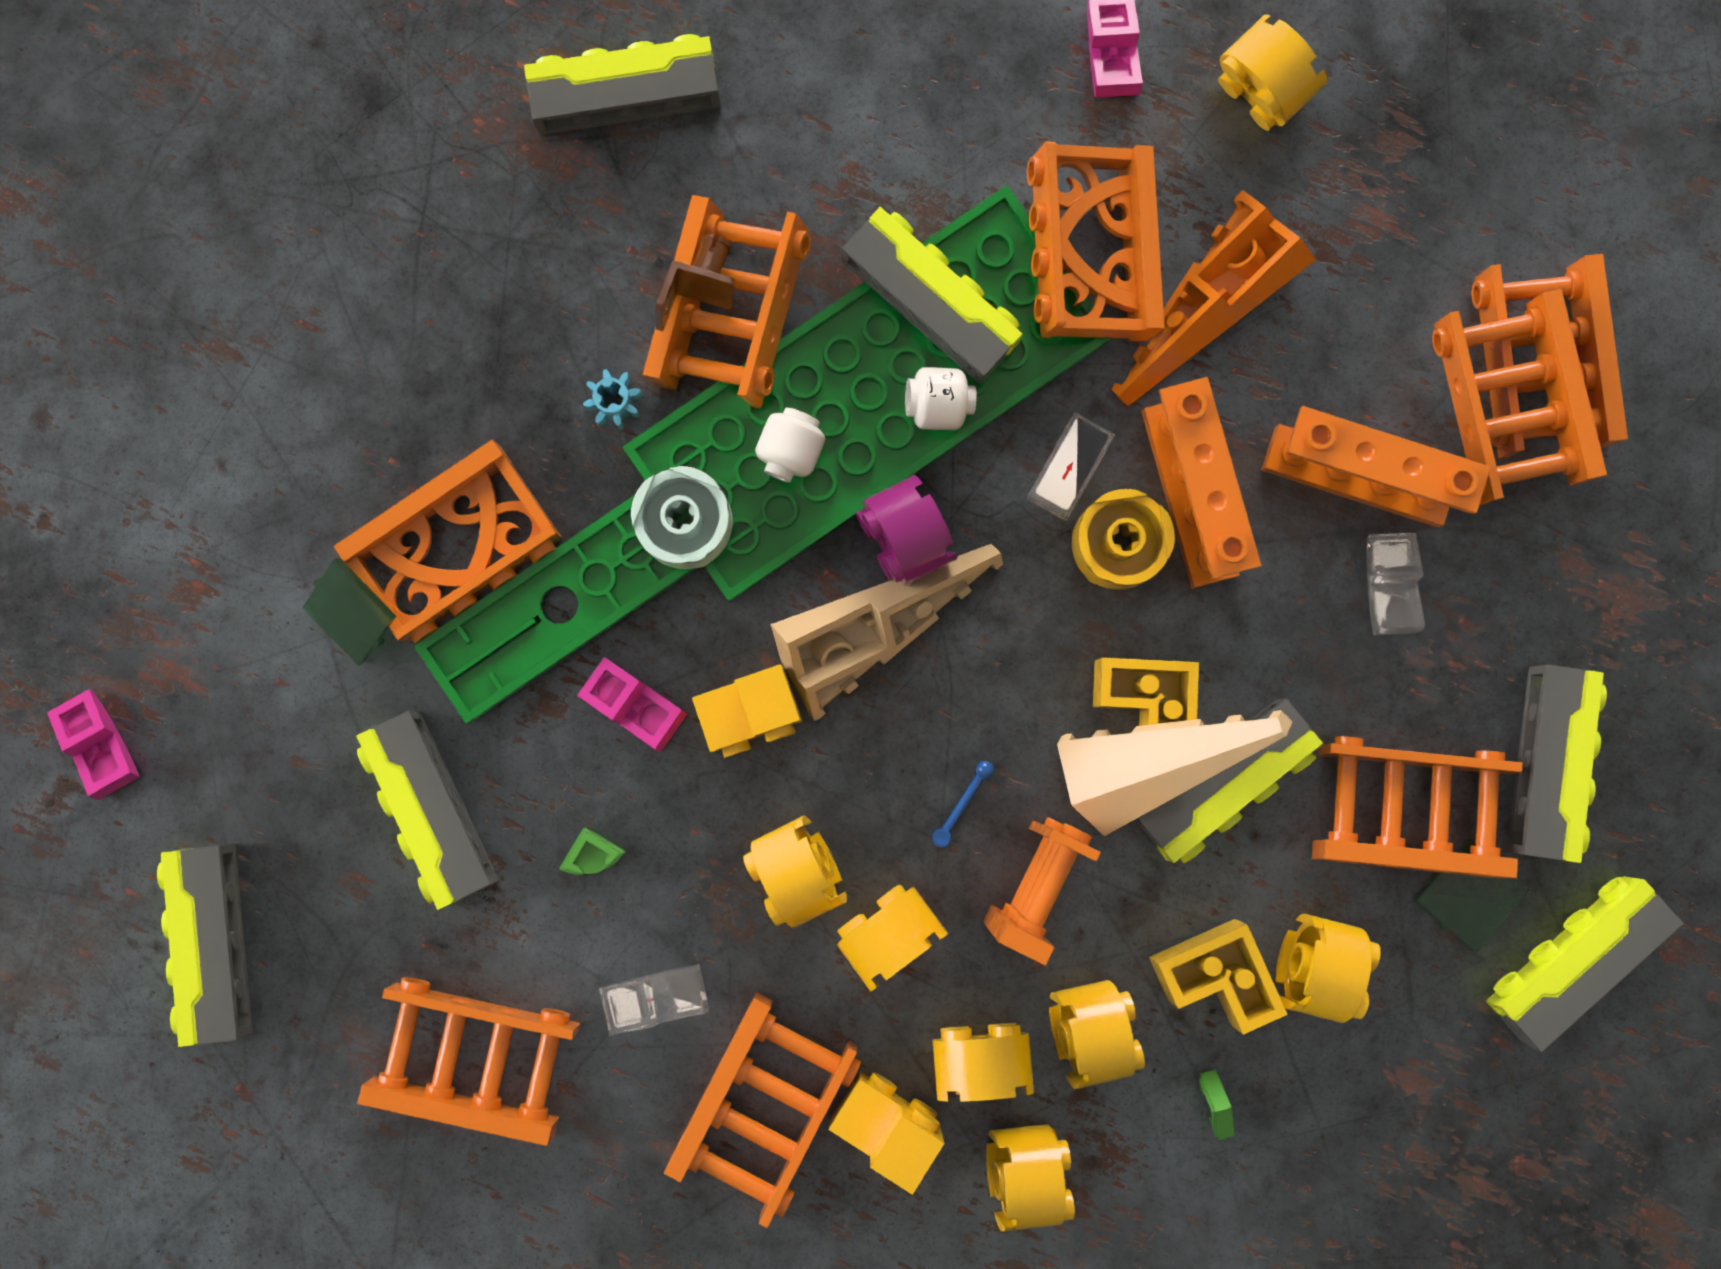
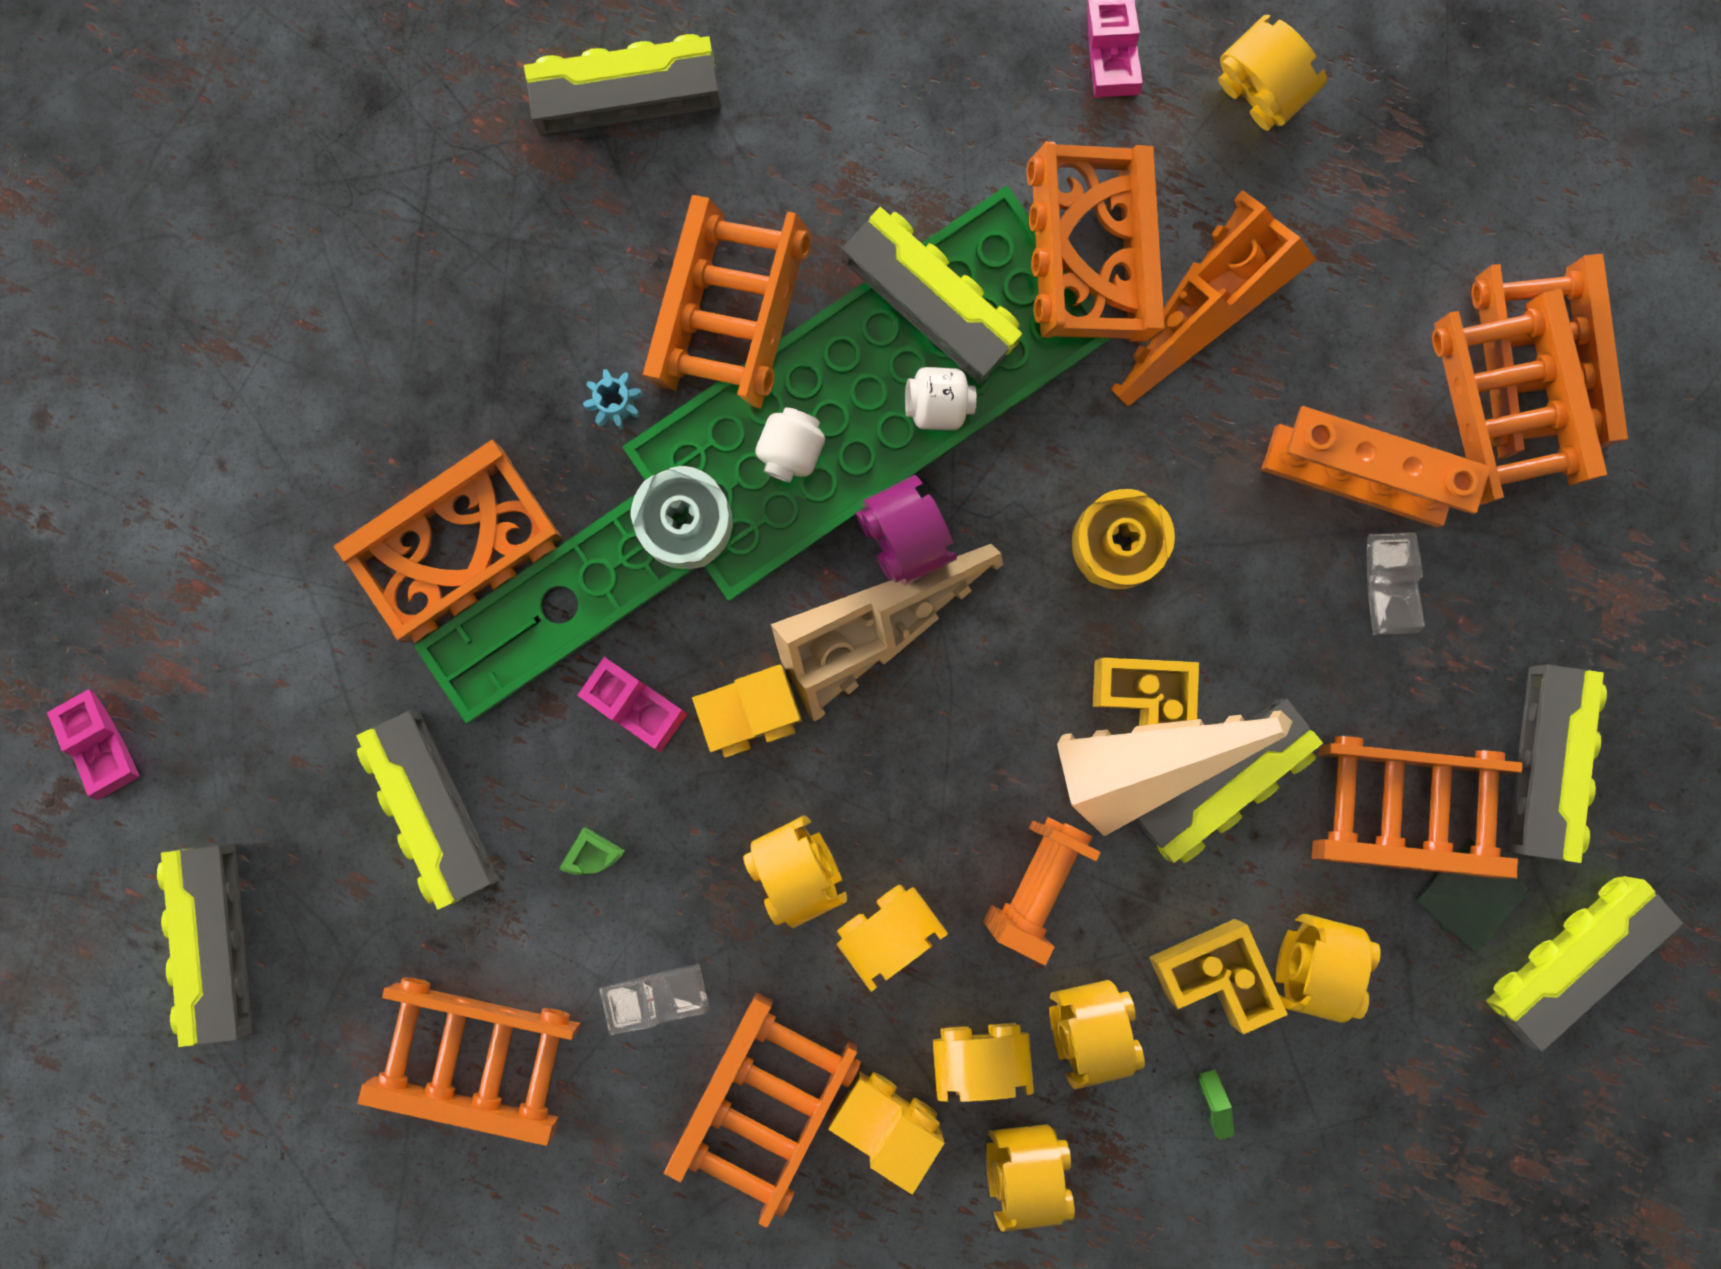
clear green piece [302,557,397,666] -> none
reddish brown bracket [655,234,735,331] -> none
blue hinge [932,761,994,847] -> none
slope [1026,412,1115,521] -> none
orange fence [1141,377,1262,589] -> none

